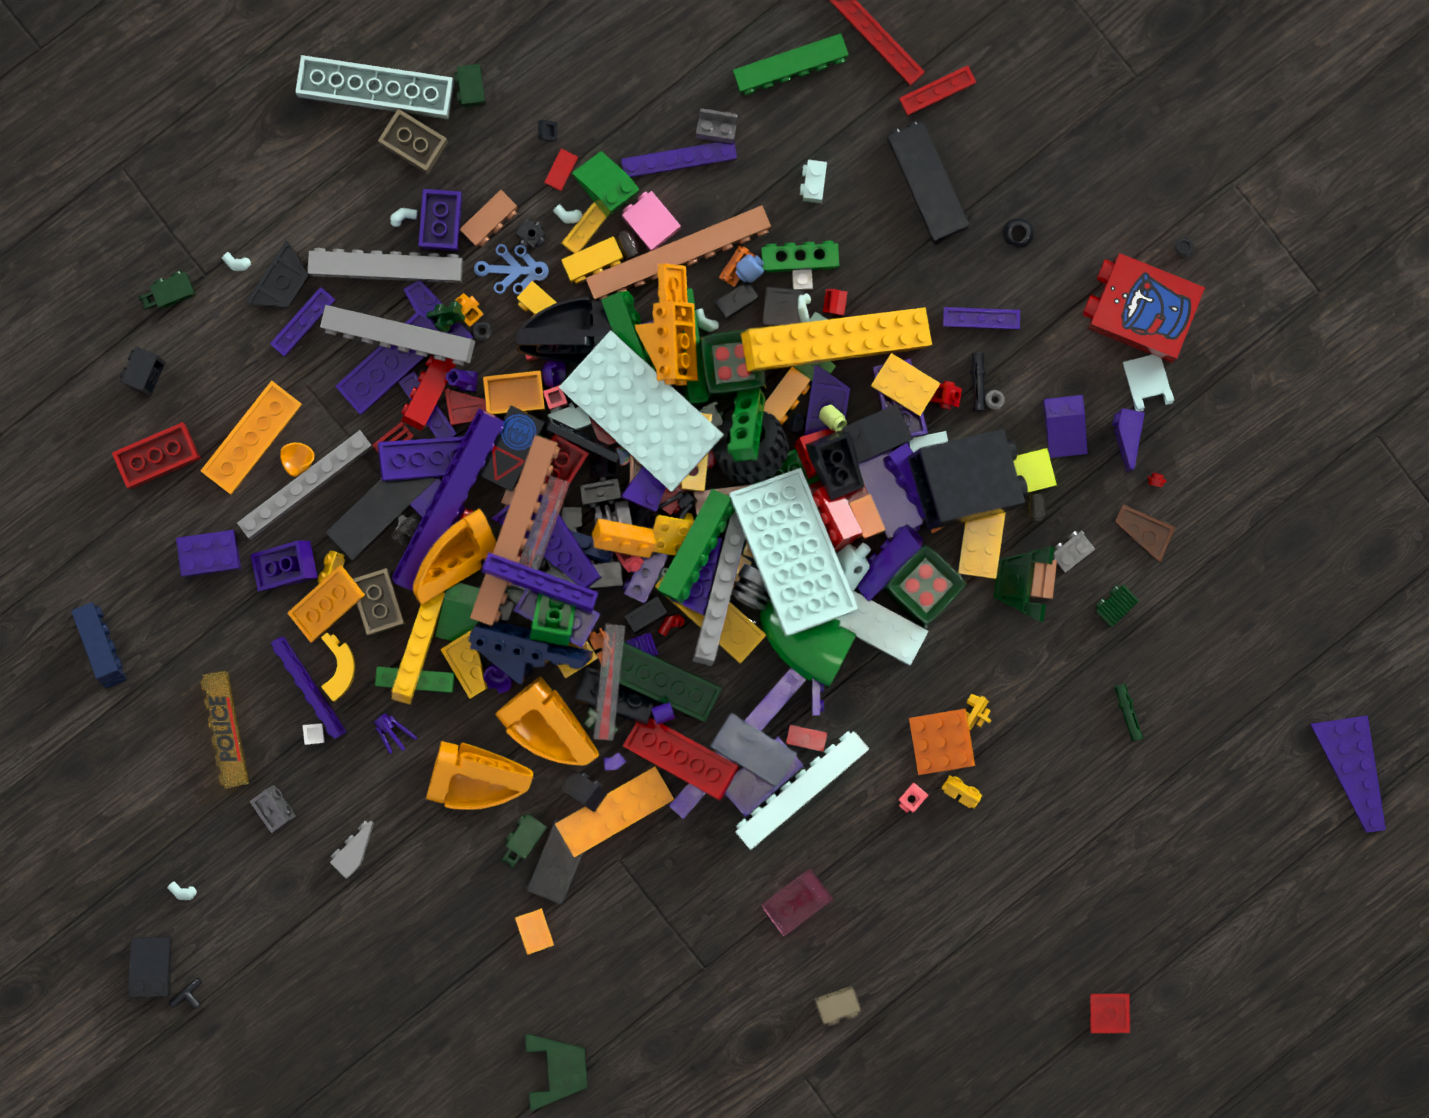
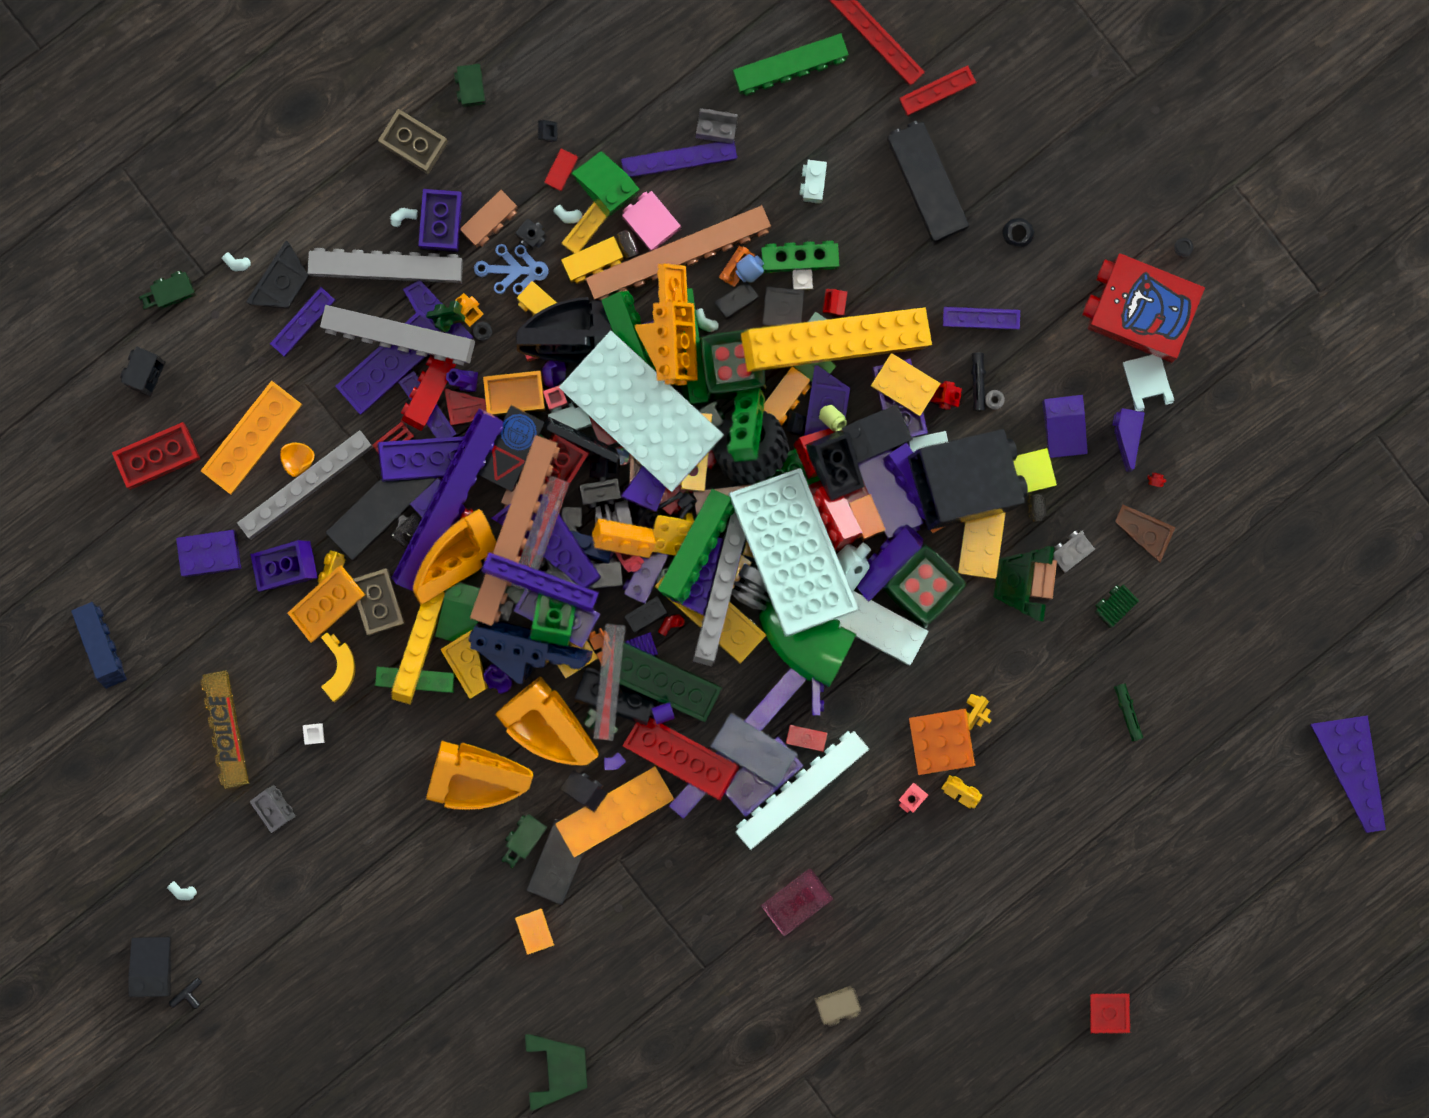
dark purple plate [271,636,347,739] -> none
light aqua brick [295,55,454,119] -> none
light grey slope [330,821,374,879] -> none
dark purple plant [374,713,417,754] -> none
light aqua arm [798,293,811,323] -> none

